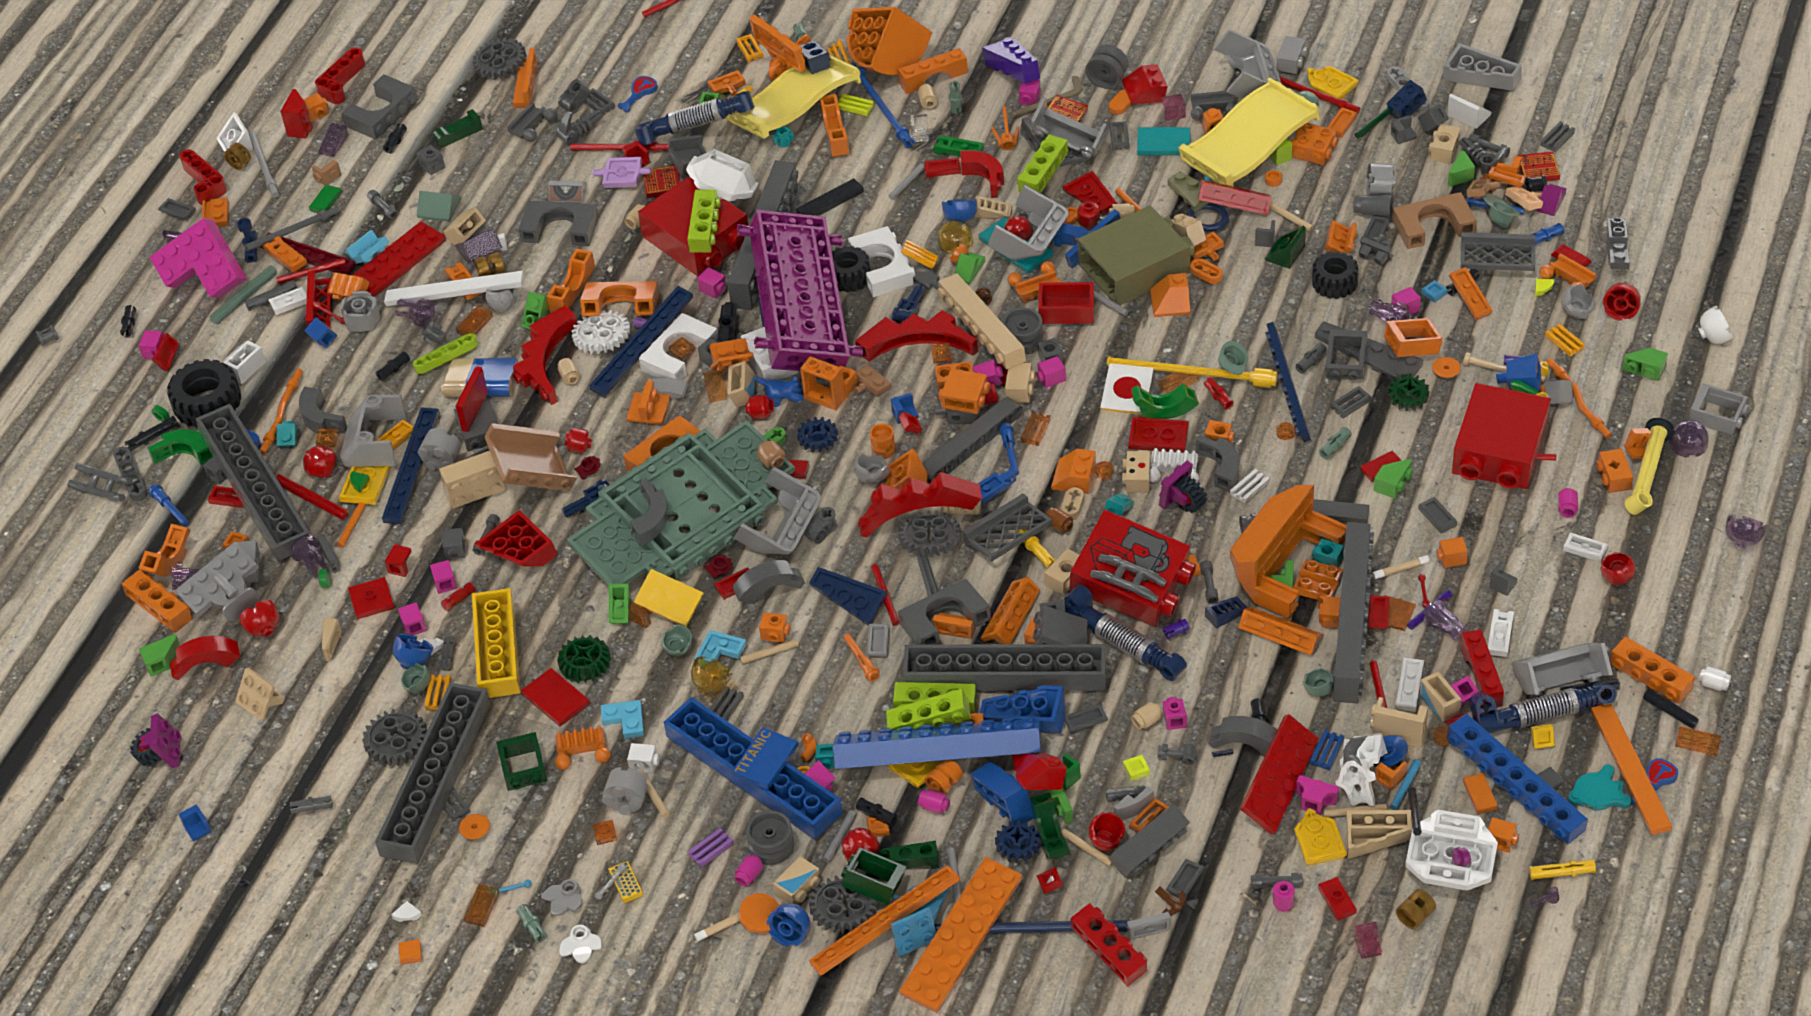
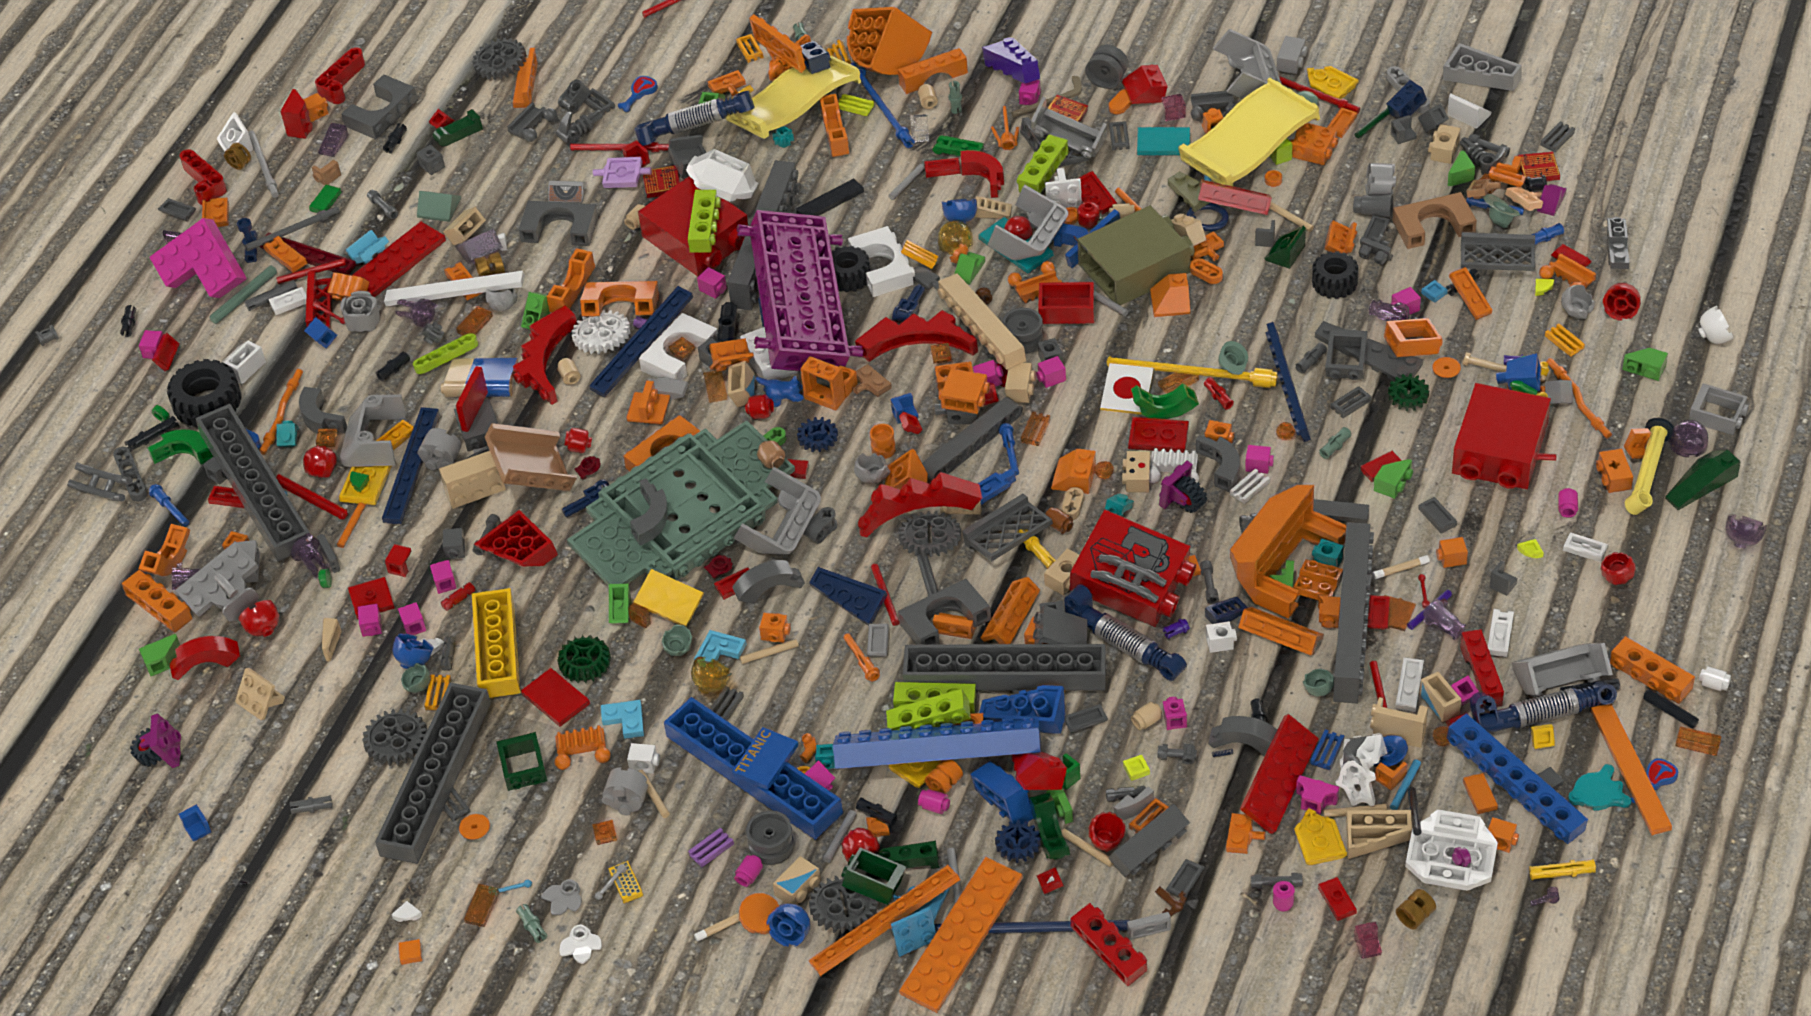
none -> dark pink brick [358,604,382,637]
none -> red slope [429,109,455,128]
none -> white bracket [1045,168,1082,208]
none -> white brick [1206,621,1237,653]
none -> orange plate [1226,813,1266,854]
none -> dark pink brick [1245,445,1274,474]
none -> neon yellow tile [1517,539,1544,558]
none -> dark green wedge [1665,450,1741,510]

